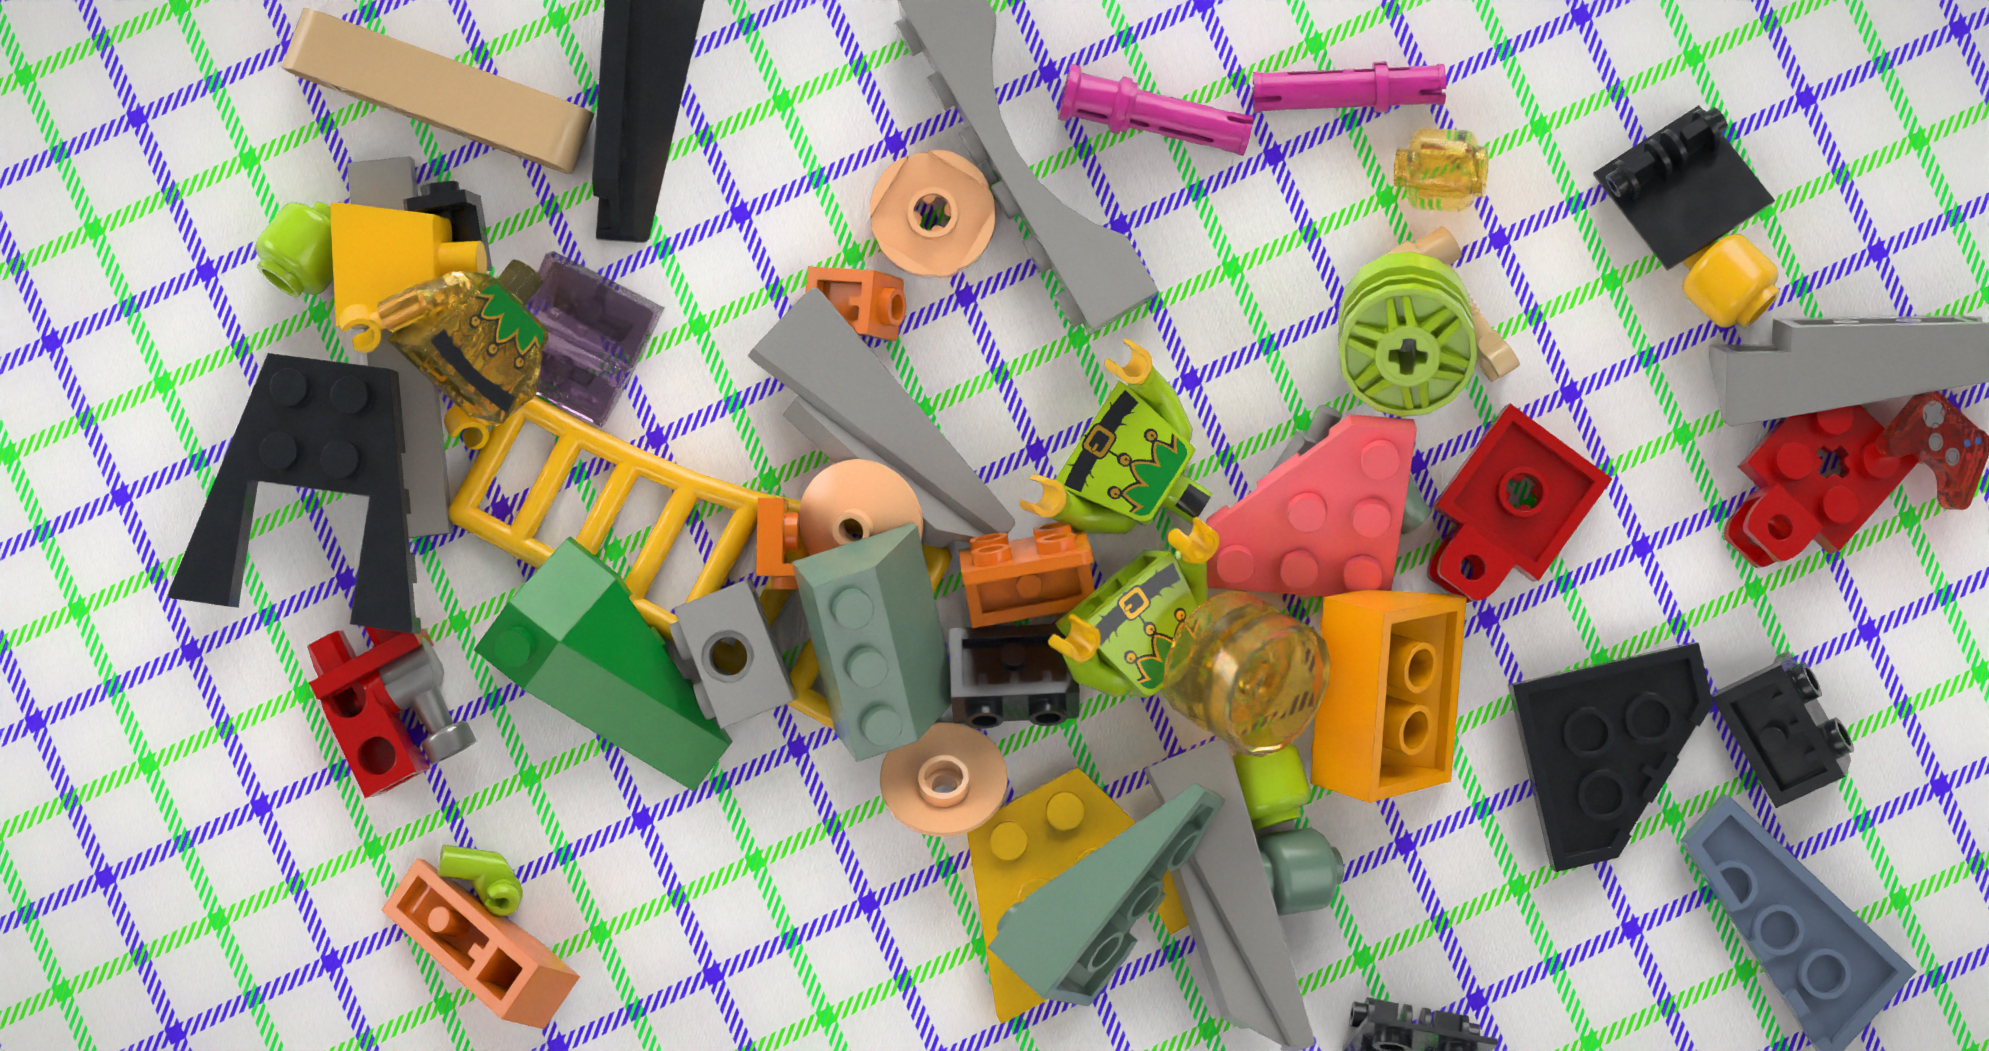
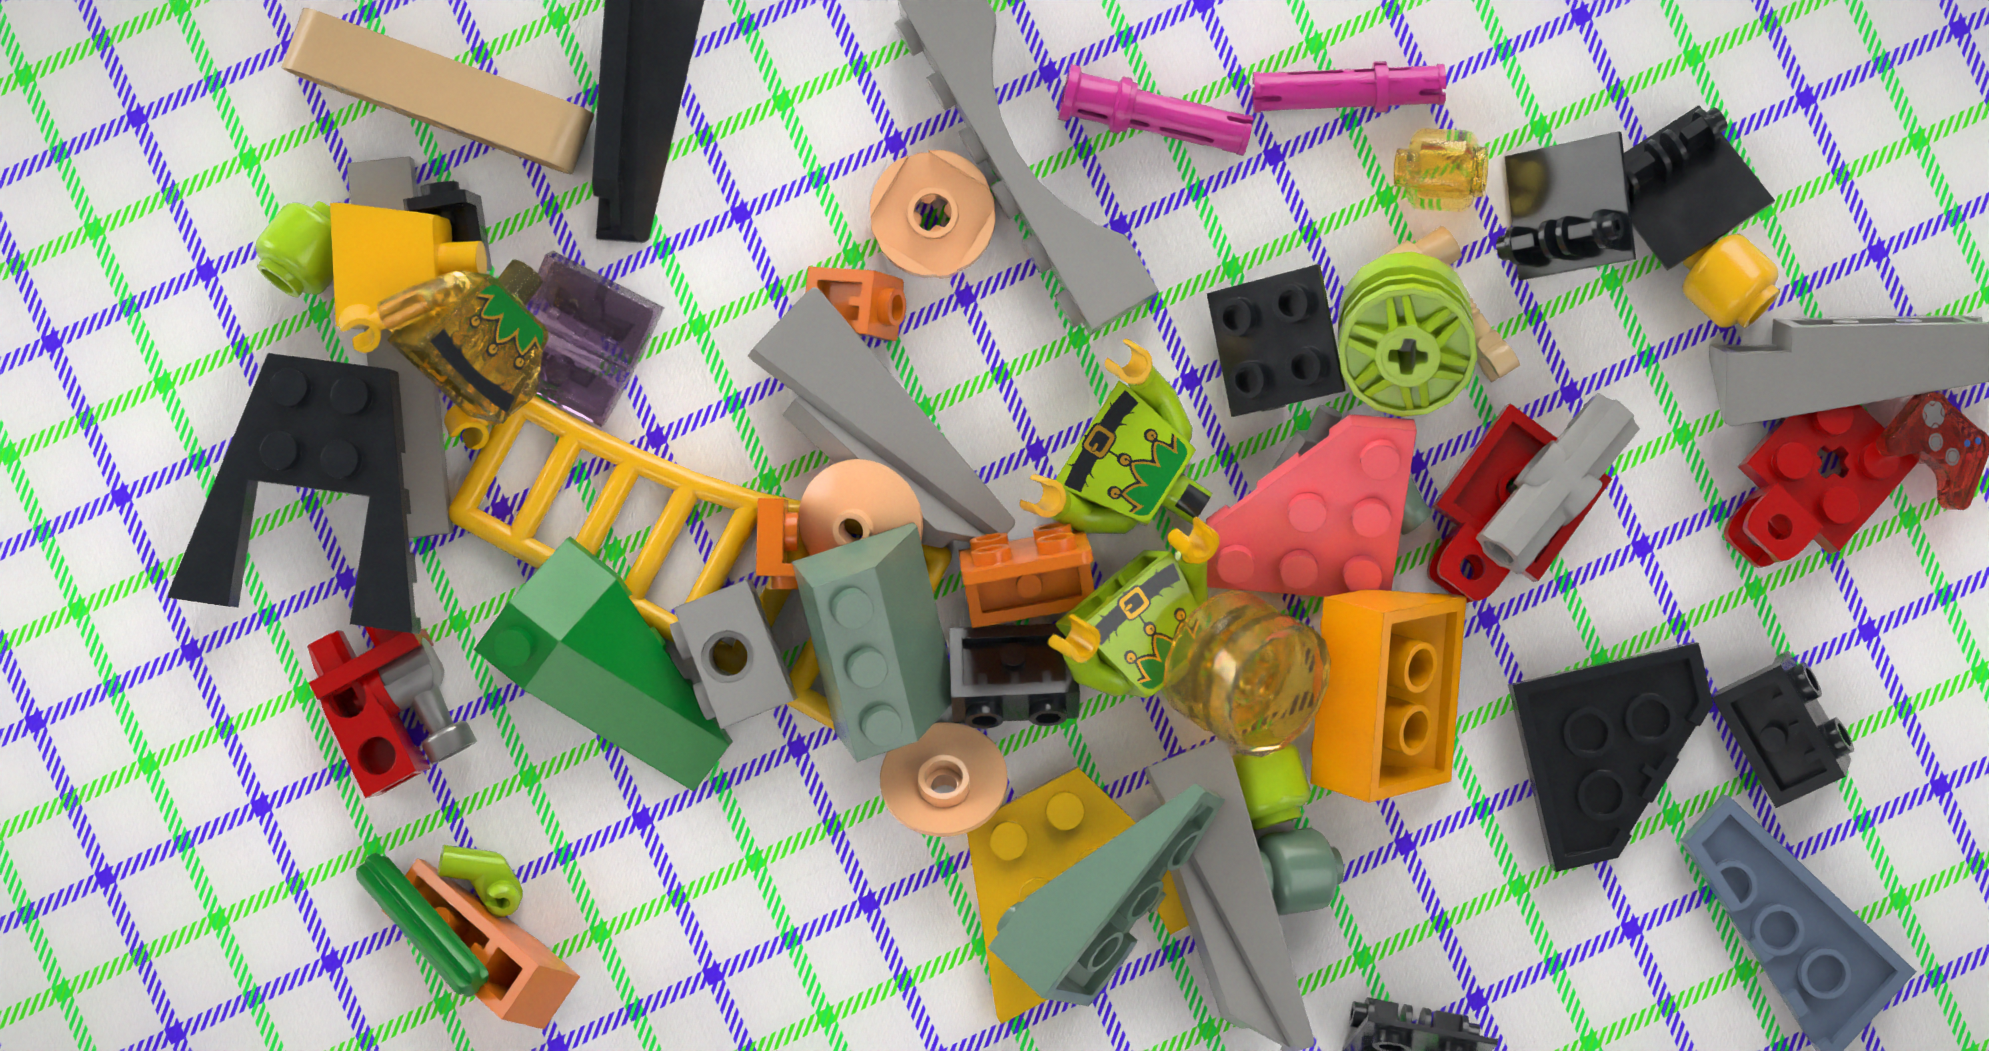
none -> green axle [356,853,489,997]
none -> black hinge [1206,264,1346,417]
none -> light grey piece [1476,393,1640,574]
none -> black hinge [1496,131,1636,281]

